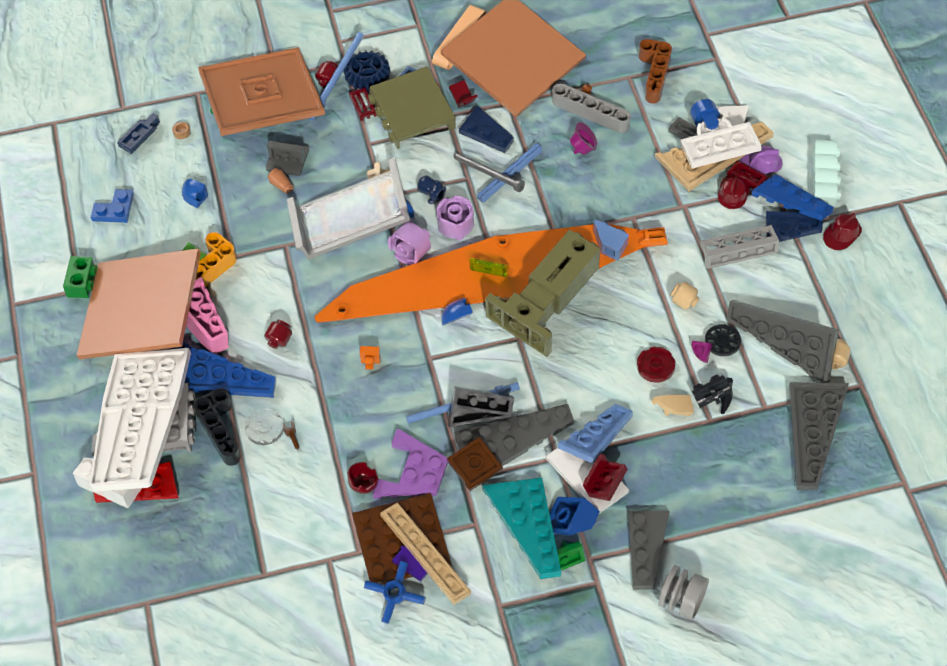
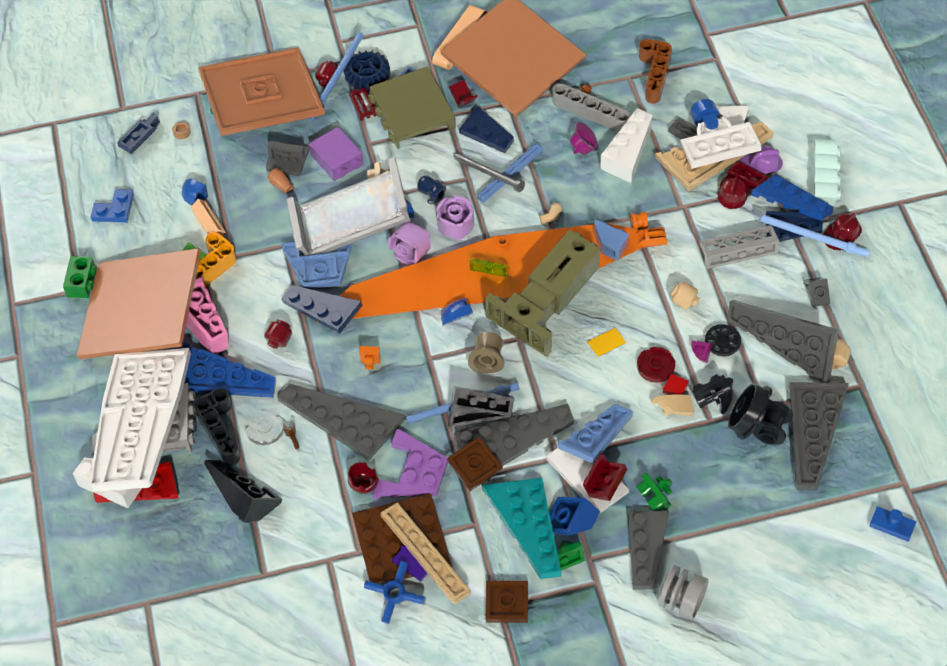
none -> light nougat piece [191,199,226,236]
none -> black wedge [204,460,282,523]
none -> dark grey wing [277,384,406,460]
none -> medium blue wing [281,236,353,289]
none -> wing [281,285,363,334]
none -> medium lavender brick [309,127,363,181]
none -> dark tan piece [468,332,505,373]
none -> reddish brown tile [486,581,528,623]
none -> tan arm [539,203,562,224]
none -> yellow sticker [587,328,626,357]
none -> white wedge [600,108,653,183]
none -> orange wheel [630,211,648,229]
none -> green hips [636,472,672,511]
none -> red tile [663,374,689,395]
none -> black piece [728,383,793,445]
none -> light blue bar [760,215,870,257]
none -> dark grey bracket [803,277,830,307]
none -> blue tile [869,506,917,542]

